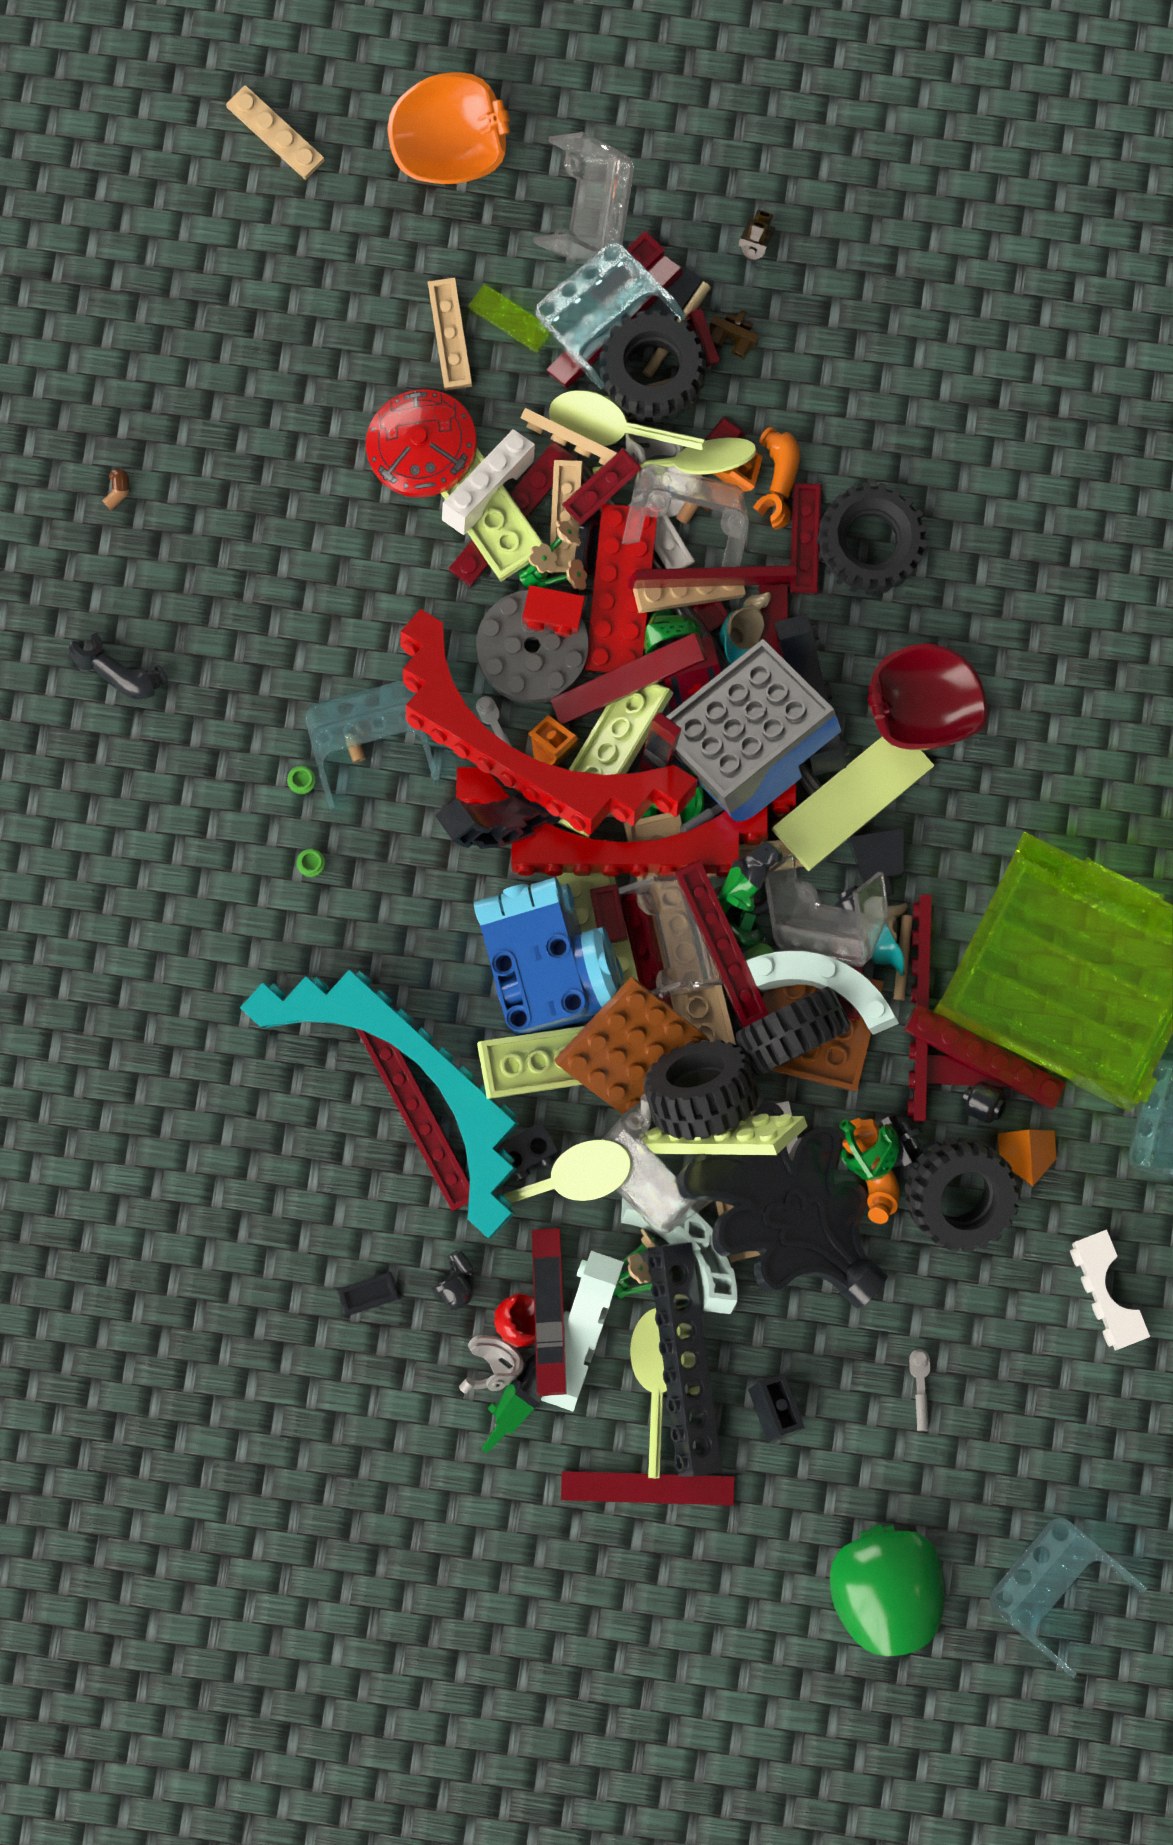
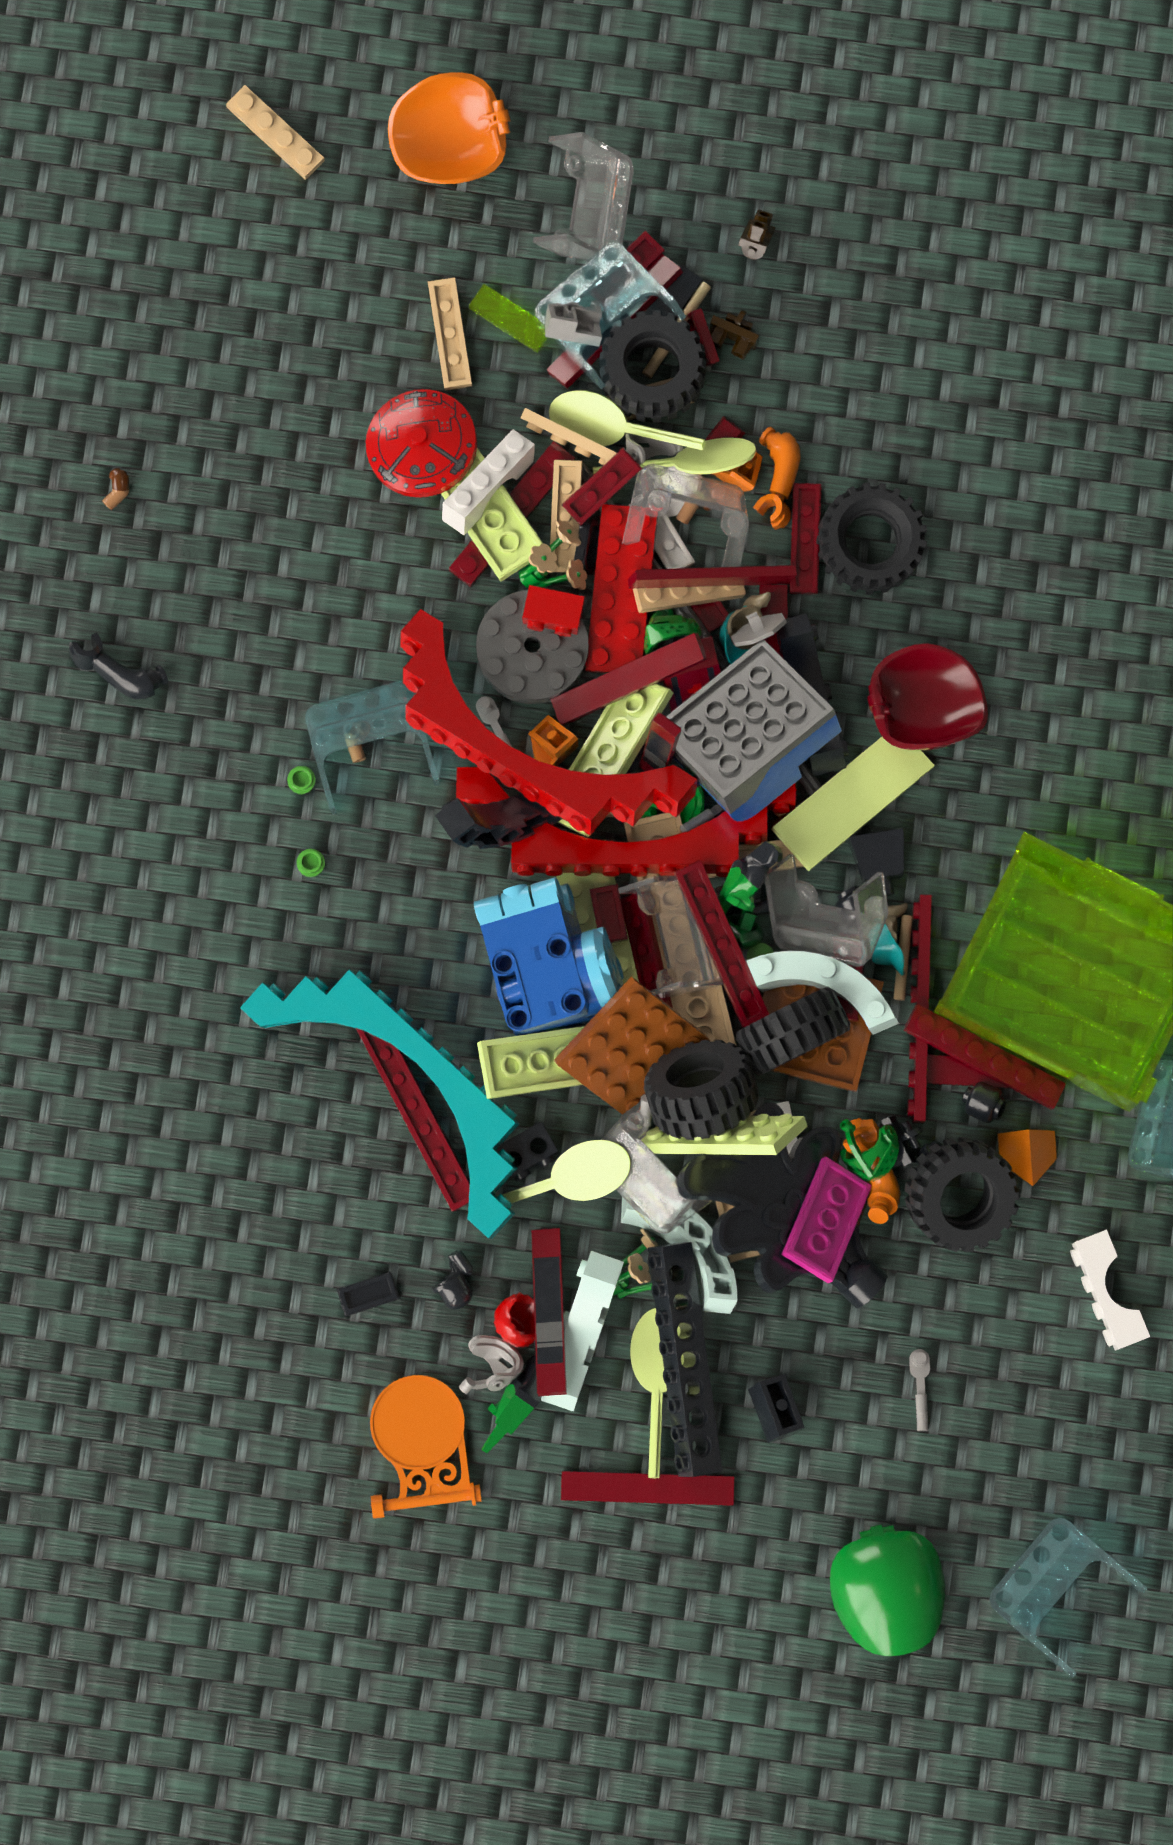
none -> orange piece [370,1375,482,1519]
none -> light grey slope [545,300,602,347]
none -> light grey piece [731,612,787,647]
none -> dark pink tile [782,1157,871,1283]

